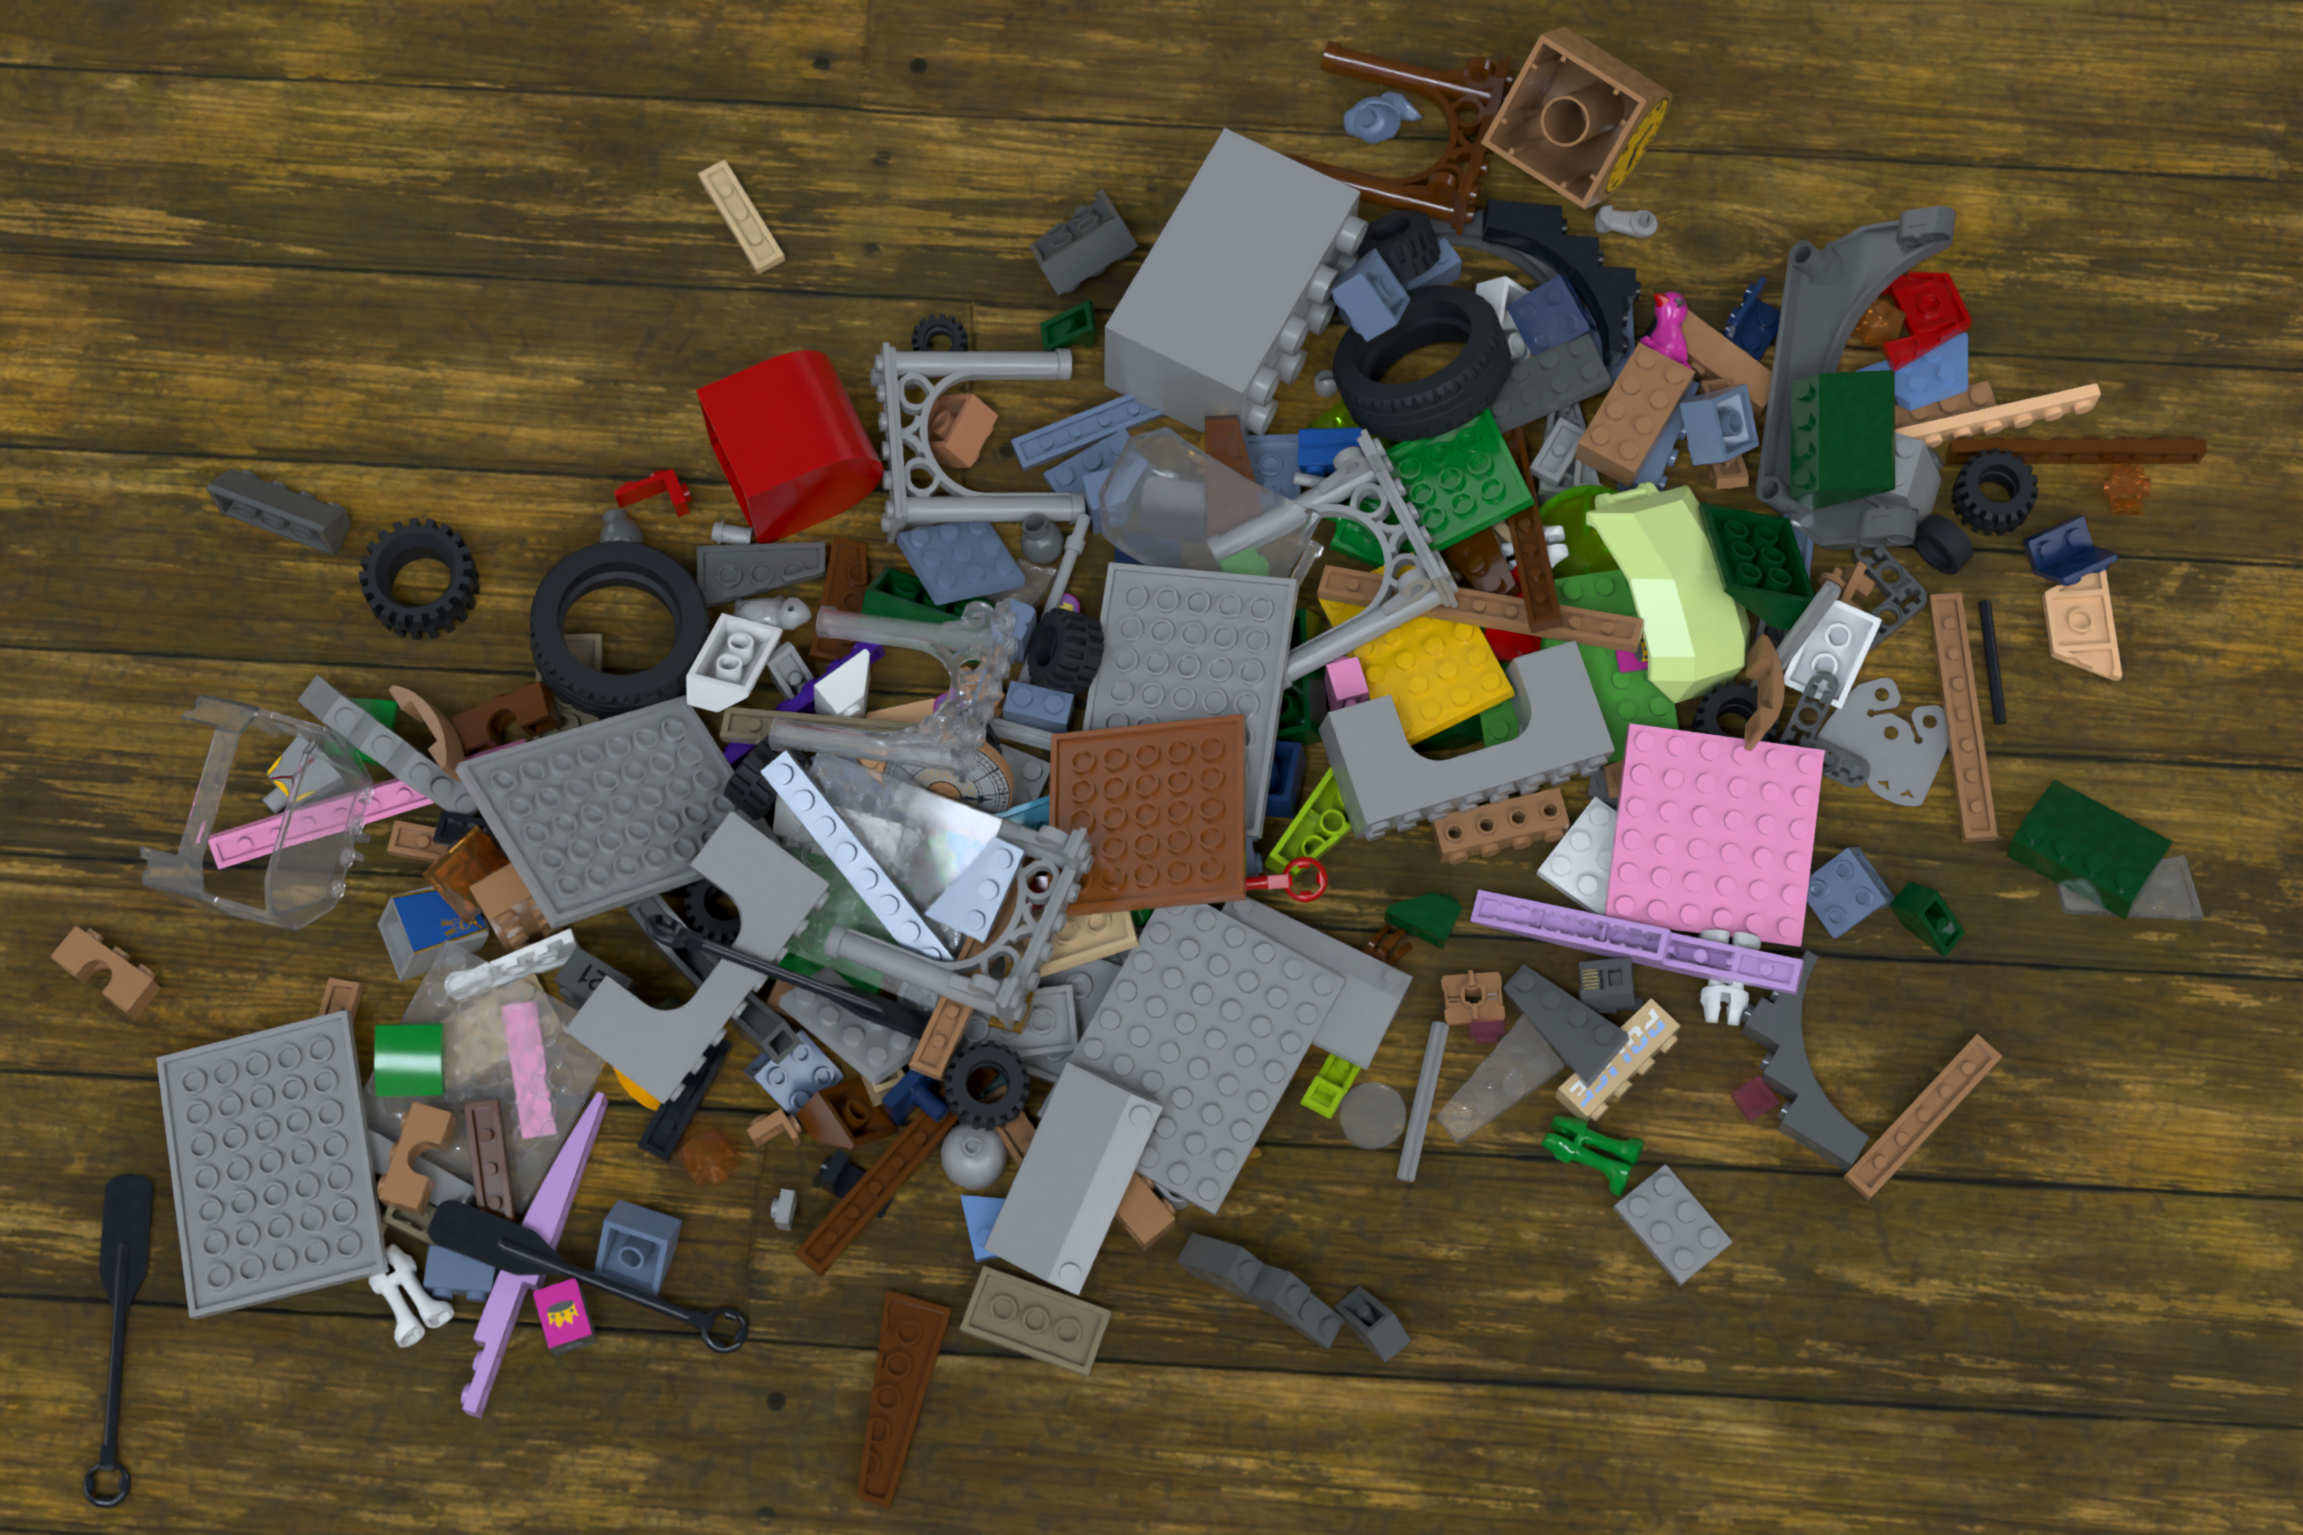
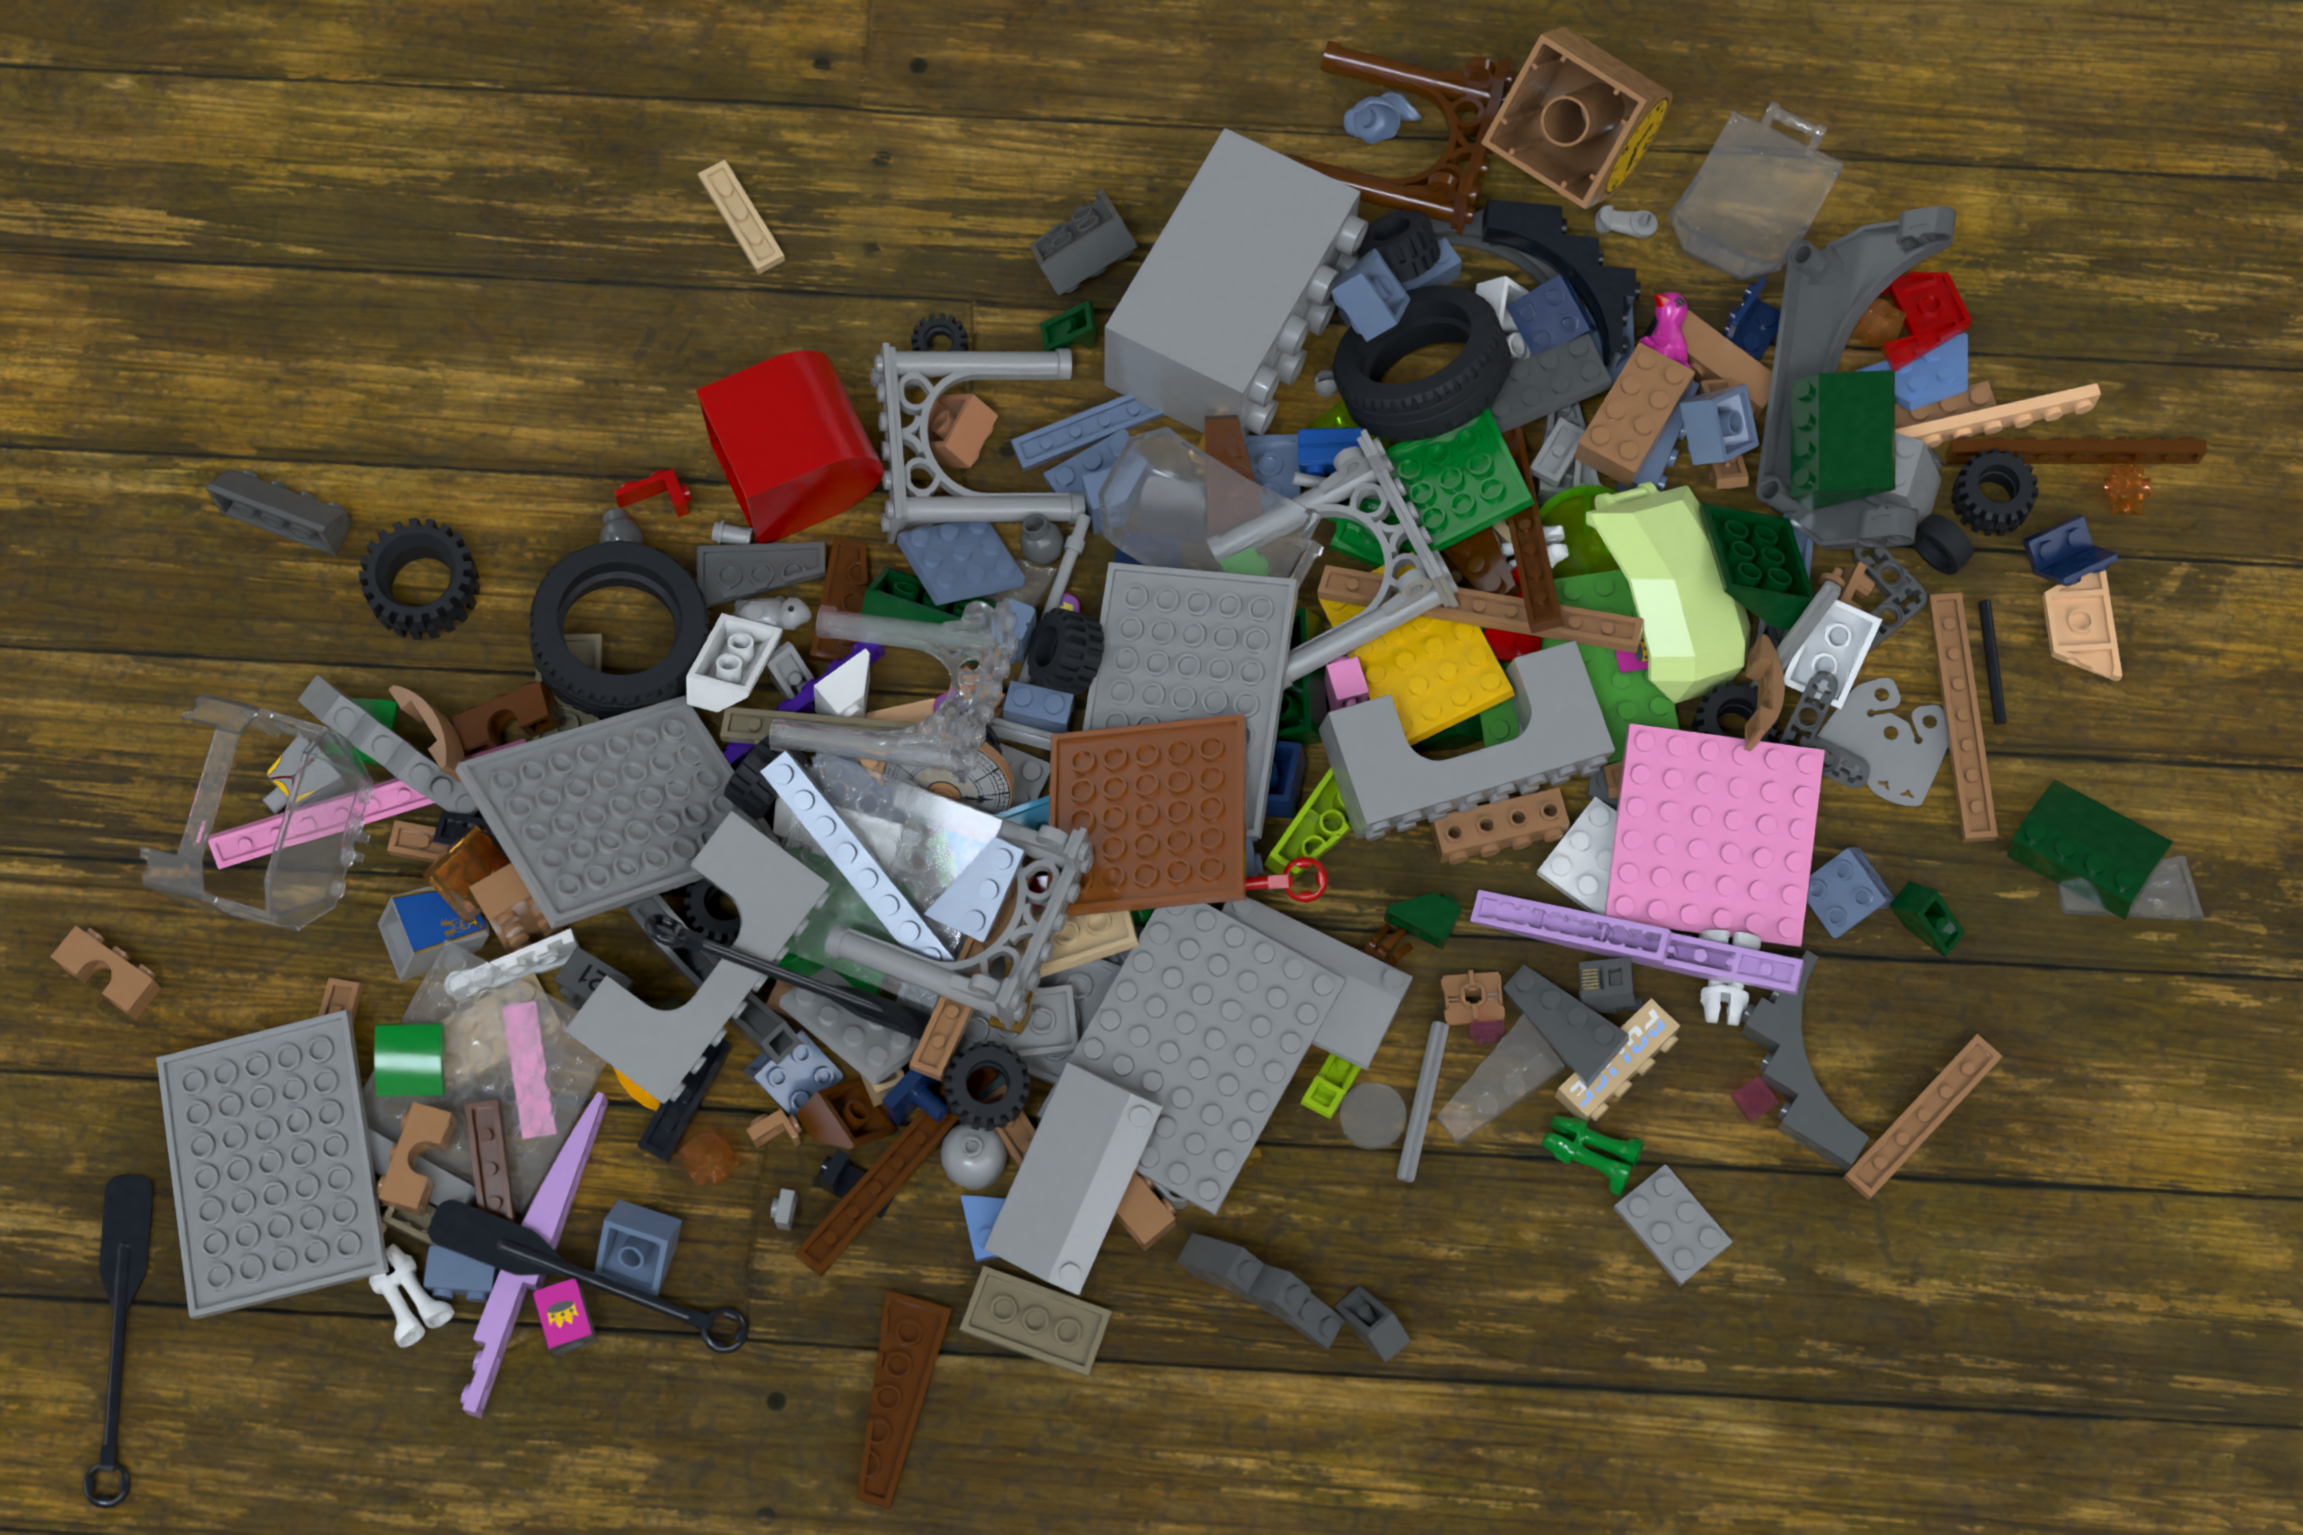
none -> clear windscreen [1667,101,1845,280]

